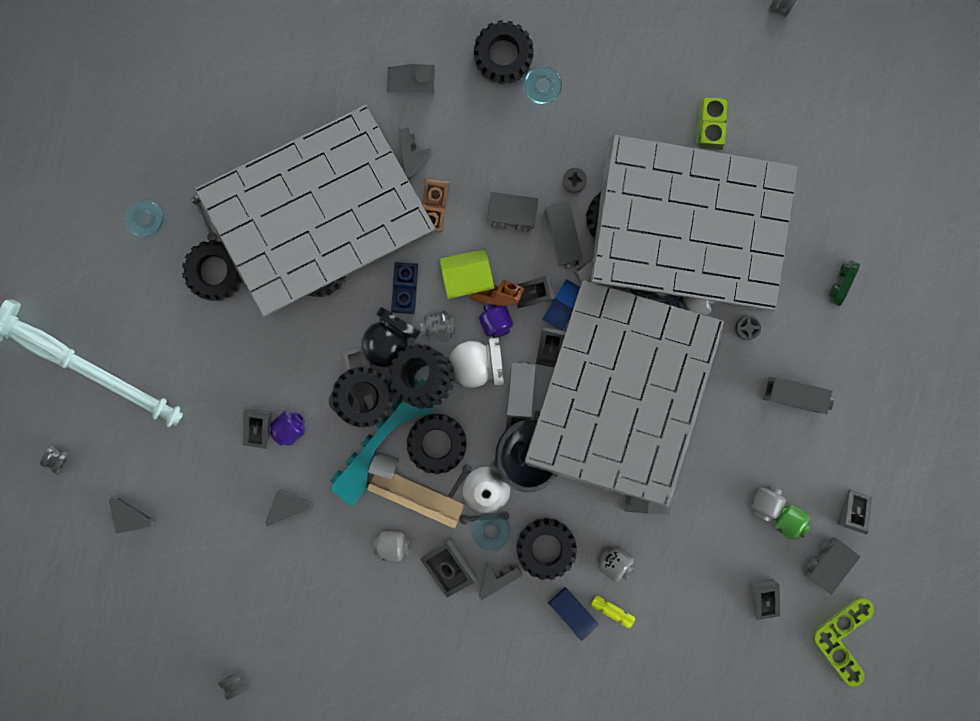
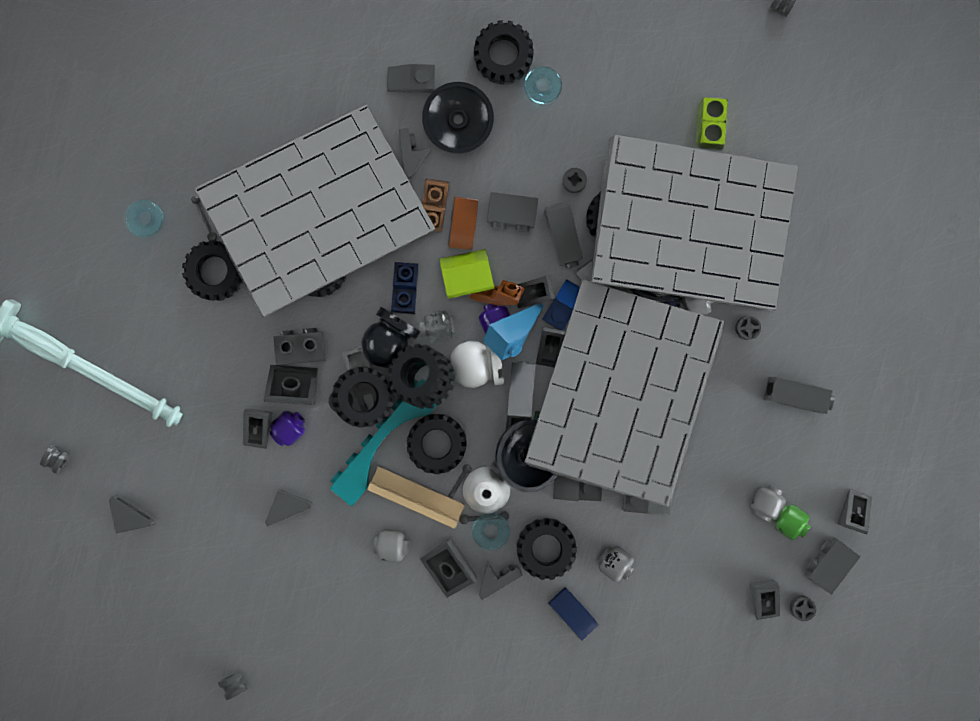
light grey slope [368,452,399,479] -> none
neon yellow axle [591,595,635,628] -> none
lime beam [813,598,874,687] -> none
dark green plate [828,260,860,307] -> none
none -> dark grey slope [264,365,318,405]
none -> dark grey brick [273,328,326,365]
none -> black dish [422,82,494,154]
none -> dark orange slope [448,196,478,250]
none -> dark azure slope [483,303,544,361]
none -> dark grey slope [553,475,602,501]
none -> dark grey wheel [790,595,816,621]

